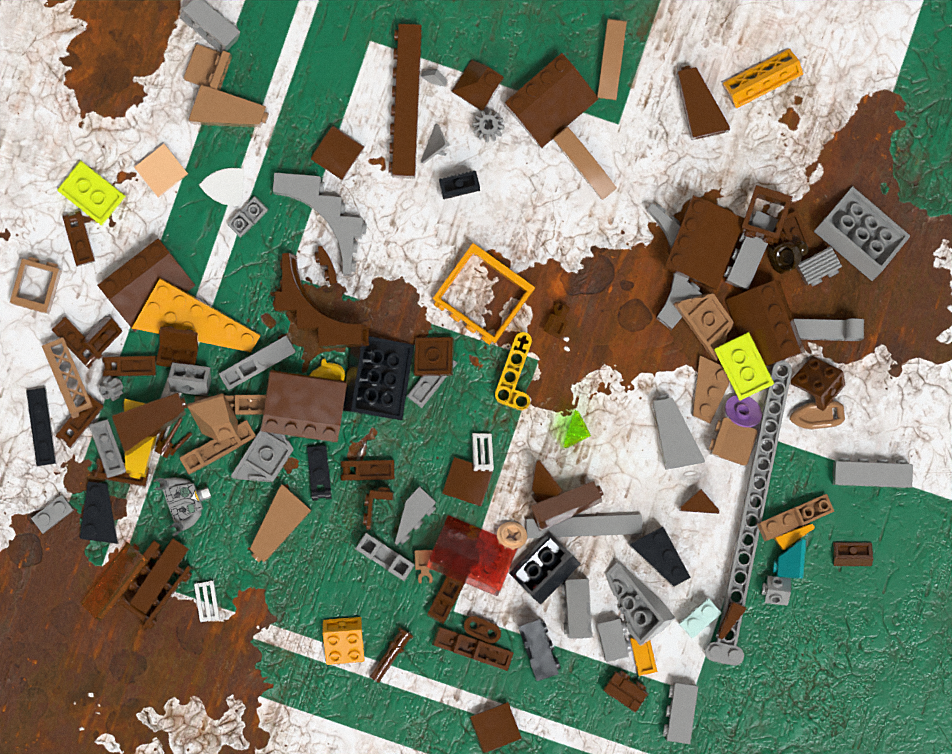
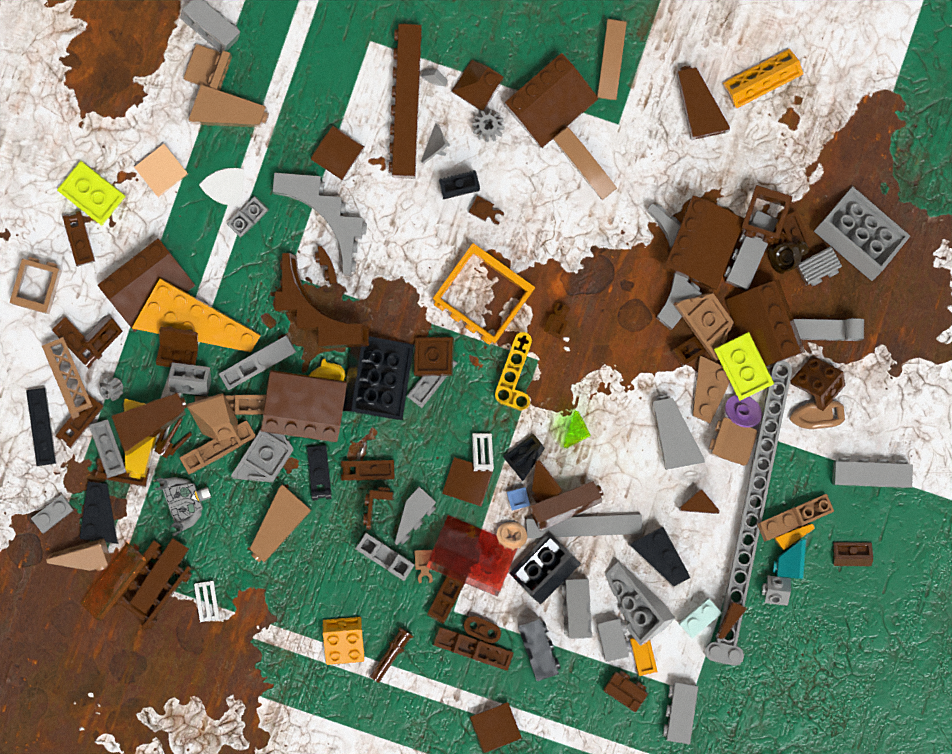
reddish brown plate [102,356,156,377] -> none
none -> medium nougat slope [46,538,112,571]
none -> reddish brown plate [469,196,504,225]
none -> black wing [503,434,545,481]
none -> medium blue plate [507,487,530,511]
none -> reddish brown slope [672,336,706,367]

